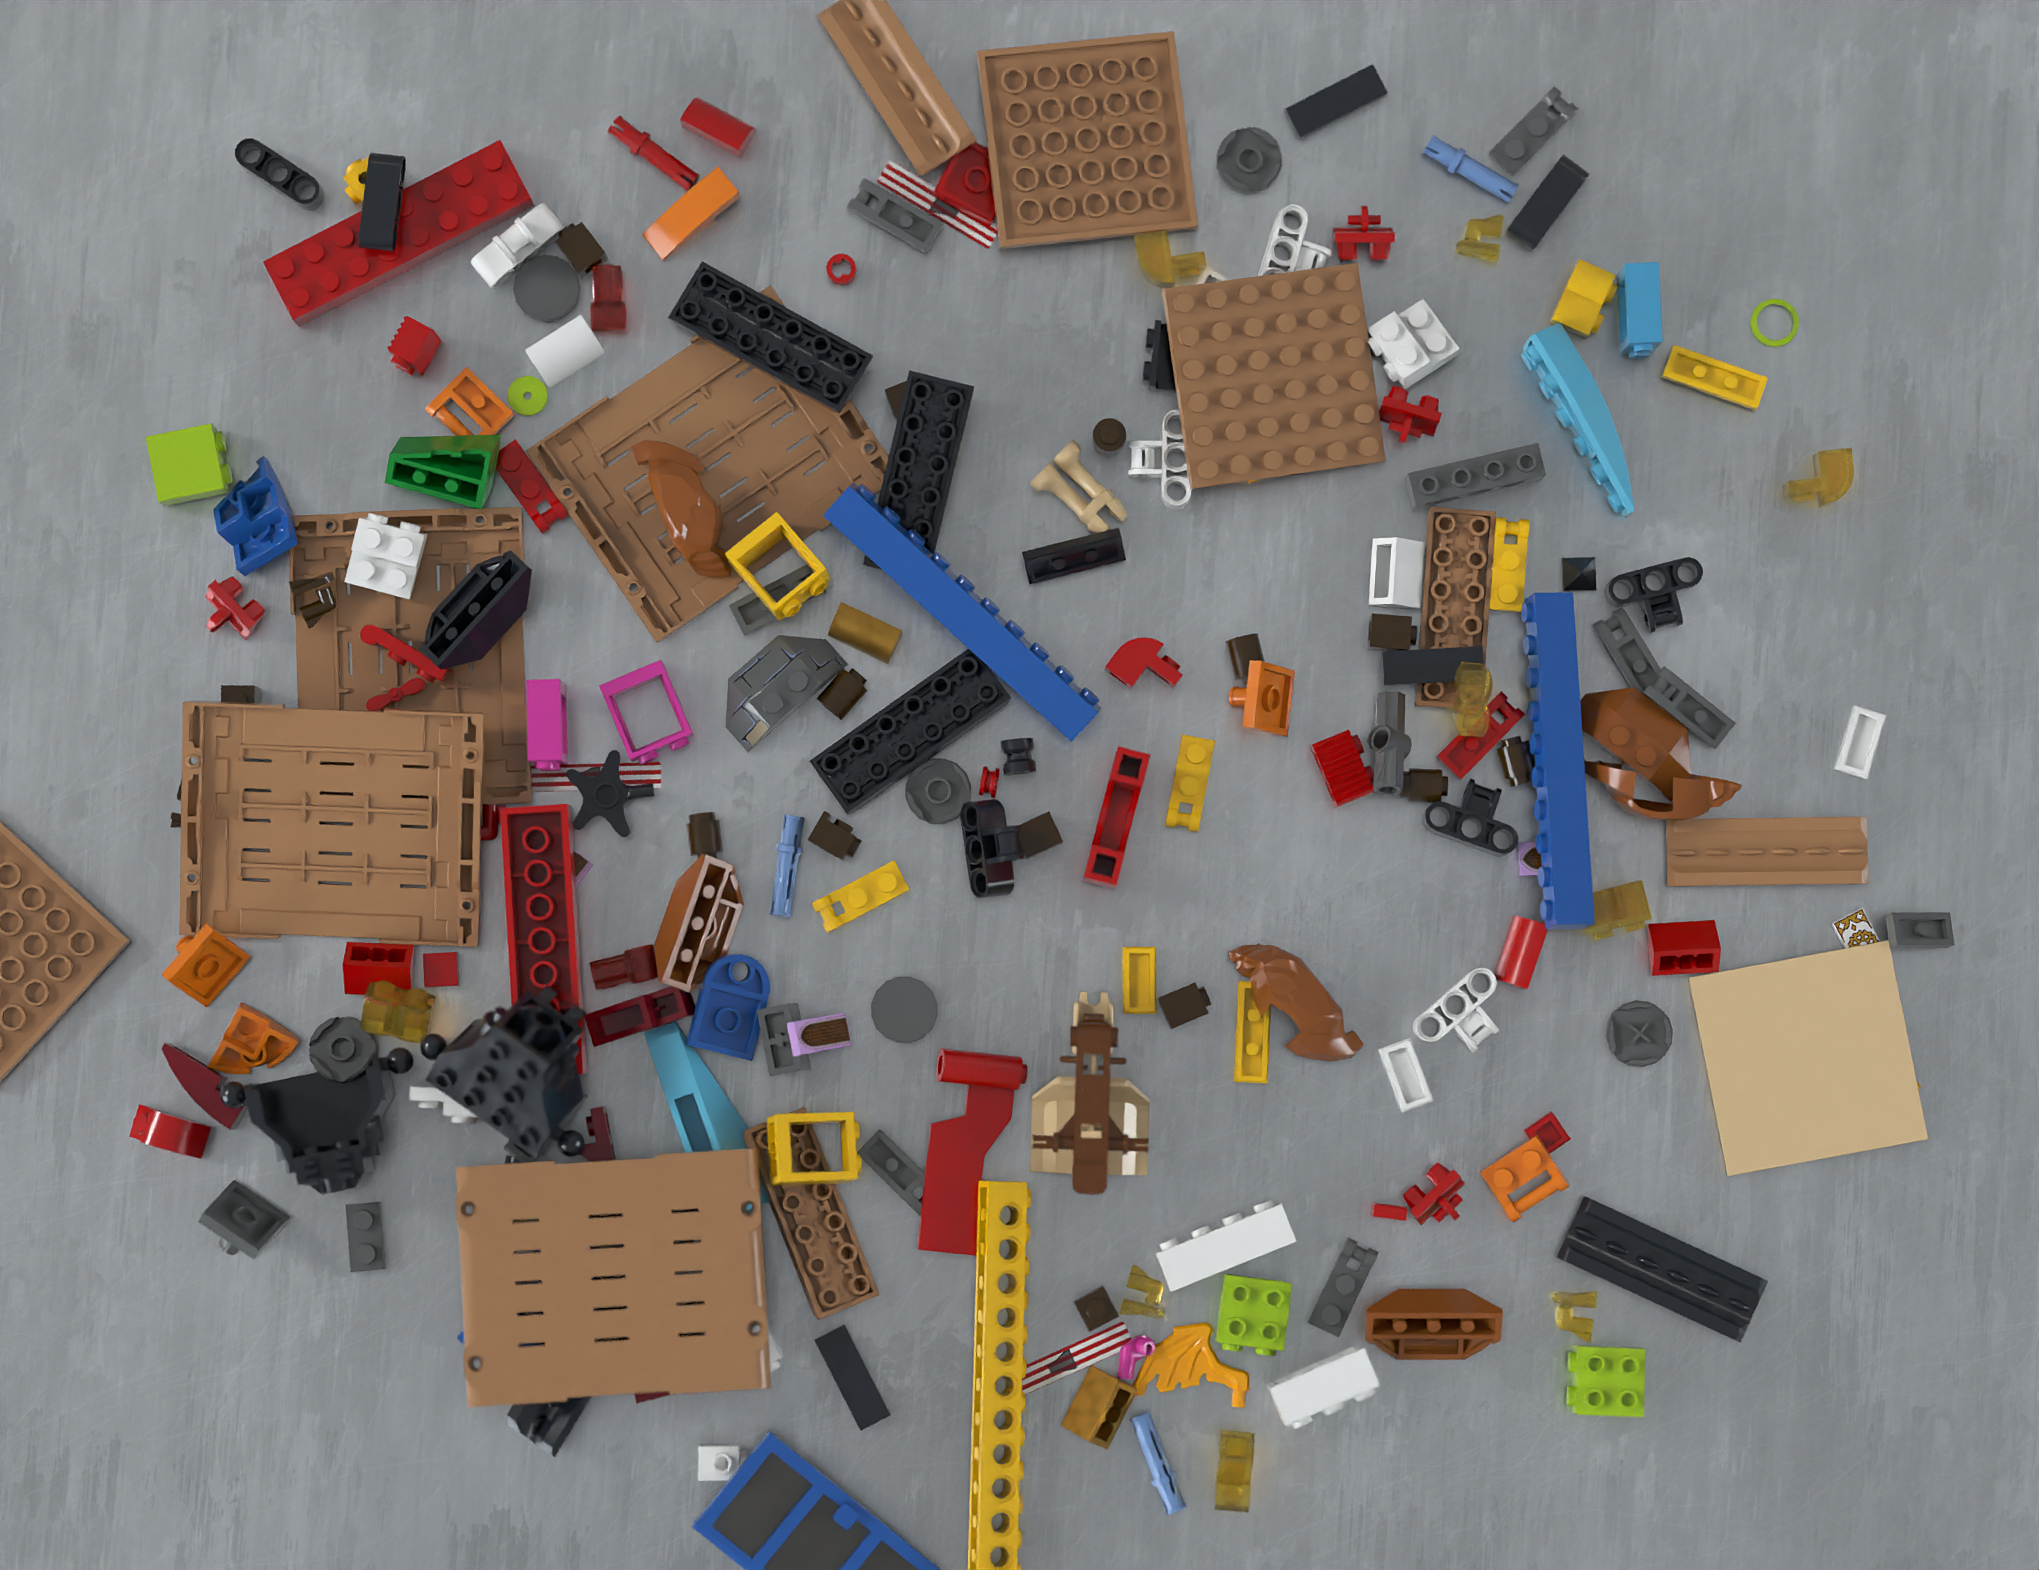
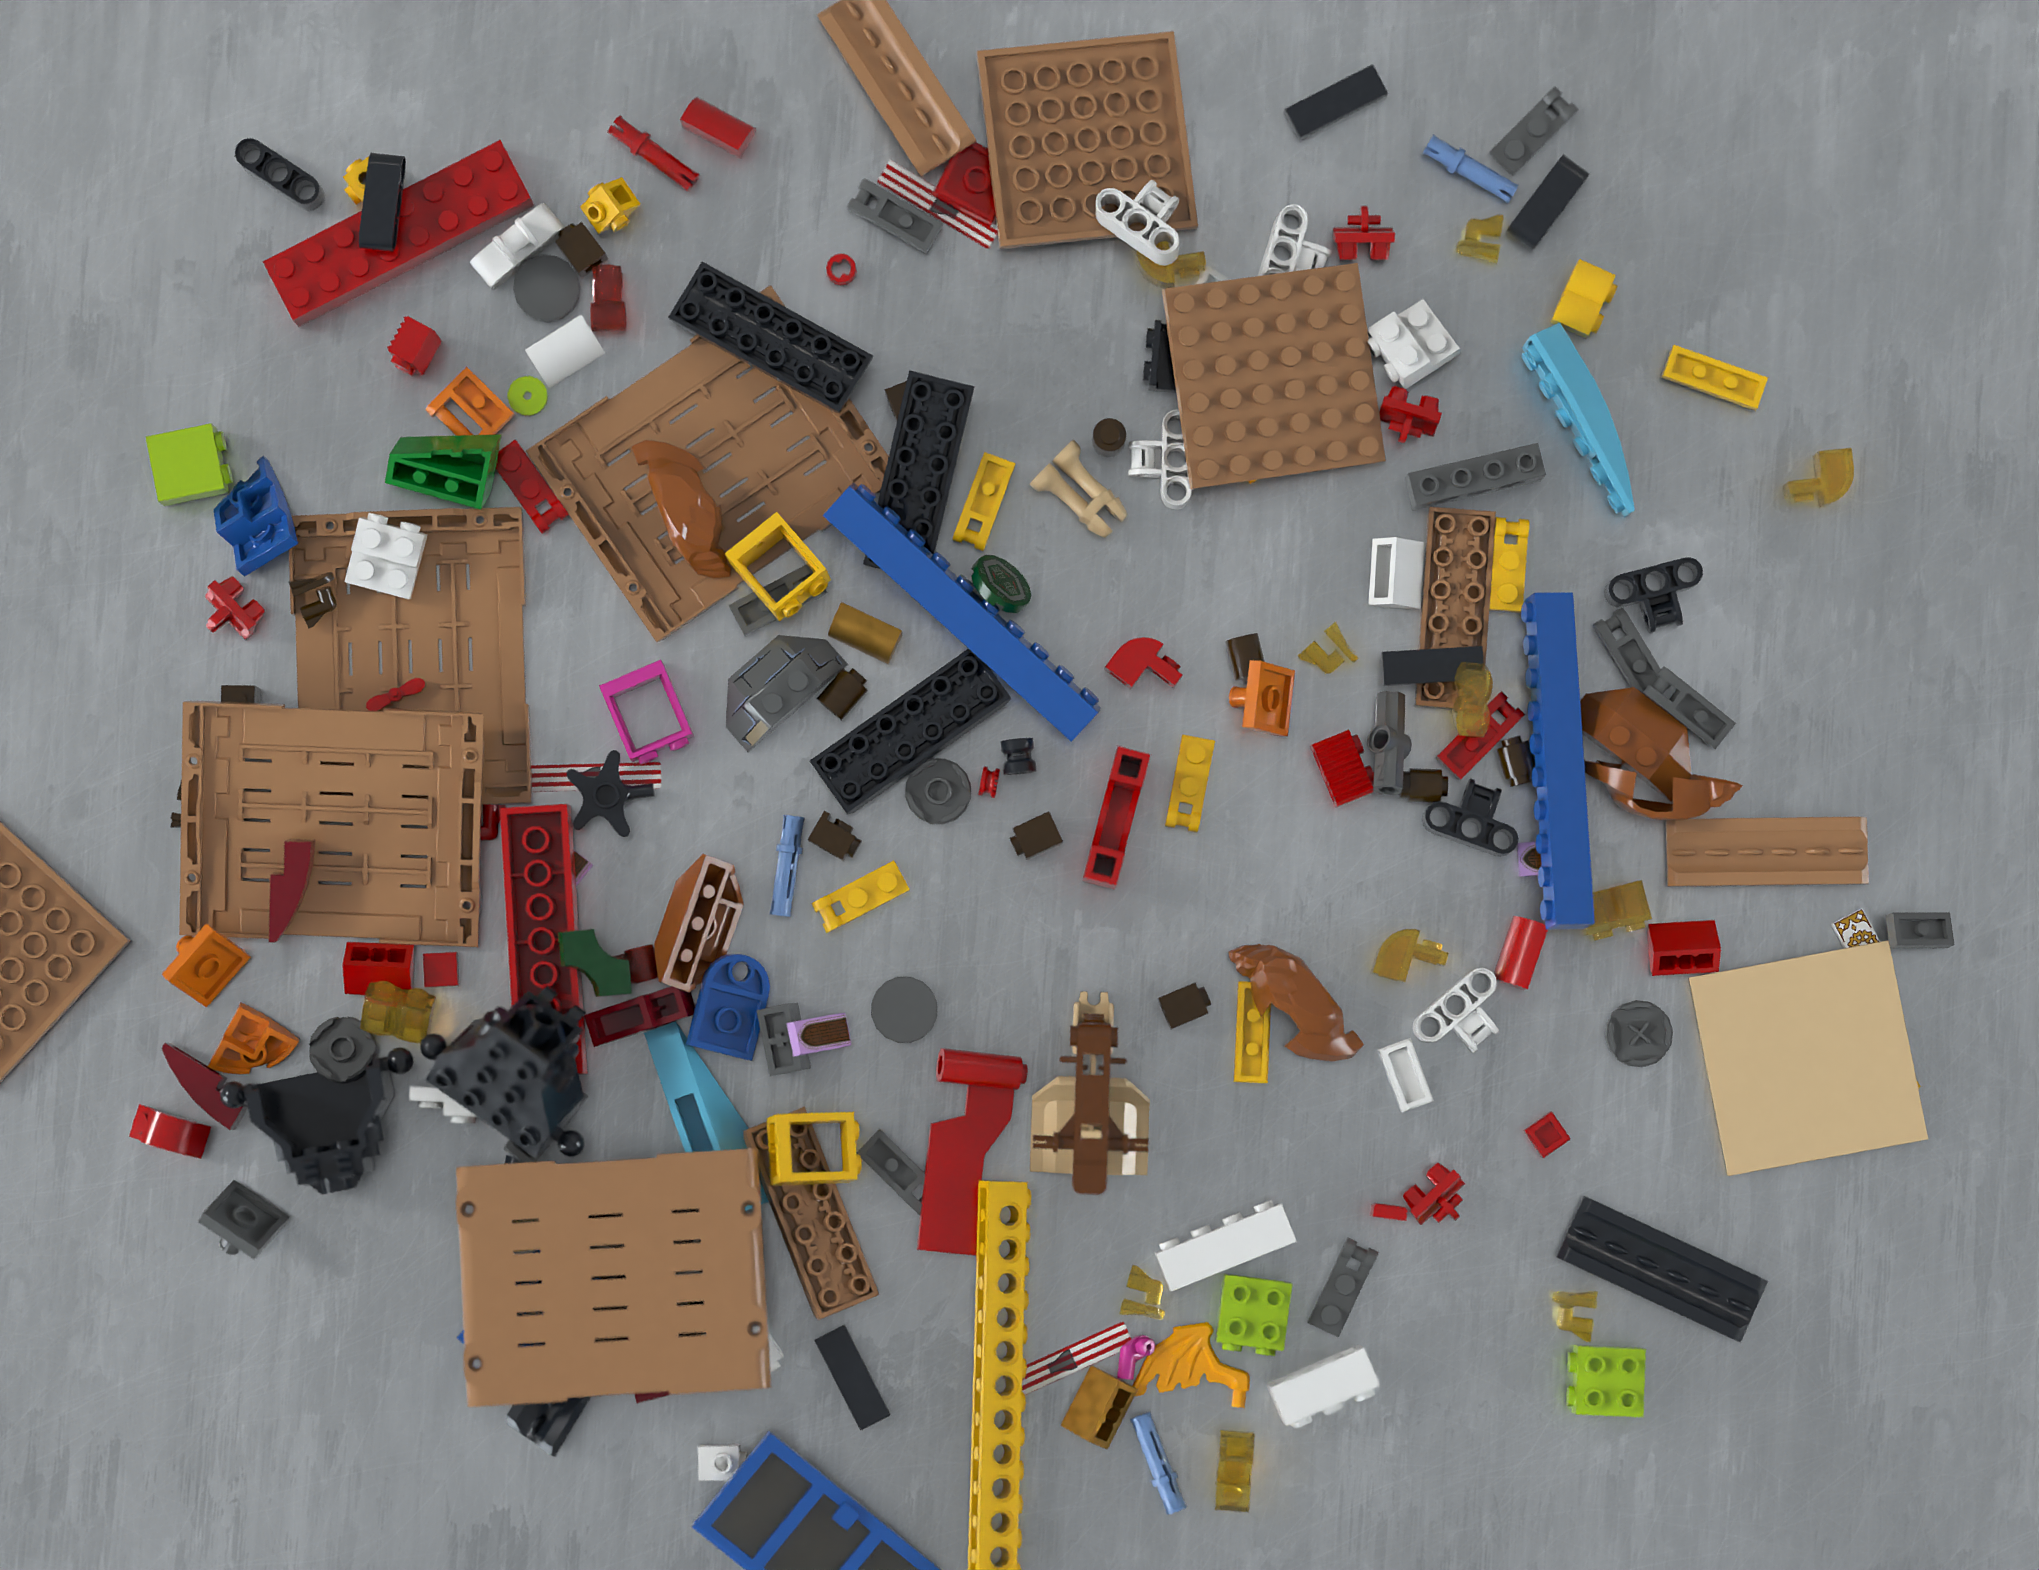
dark grey plate [345,1202,386,1272] -> none
red plate [360,624,451,683] -> none
black wedge [420,550,532,670] -> none
dark pink window [526,679,568,772] -> none
dark red slope [579,1106,616,1162] -> none
orange slope [642,167,740,261] -> none
dark brown brick [686,812,723,859] -> none
black piece [960,799,1024,898] -> none
black tile [1022,528,1126,584] -> none
dark brown brick [1073,1285,1119,1332] -> none
yellow tile [1122,947,1157,1014] -> none
dark grey tile [1217,127,1282,194] -> none
dark orange wedge [1365,1289,1503,1360] -> none
dark brown brick [1367,613,1417,651] -> none
orange plate [1480,1135,1570,1223] -> none
black slope [1562,557,1597,592] -> none
dark azure window [1616,262,1663,359] -> none
lime piece [1750,298,1799,347] -> none
white tile [1834,706,1887,780] -> none
none -> dark red slope [269,839,315,942]
none -> dark green tile [558,929,632,997]
none -> yellow brick [580,177,640,234]
none -> yellow plate [952,452,1016,551]
none -> dark green tile [971,555,1032,613]
none -> white piece [1096,180,1180,266]
none -> clear yellow piece [1298,621,1359,674]
none -> clear yellow brick [1370,929,1449,983]

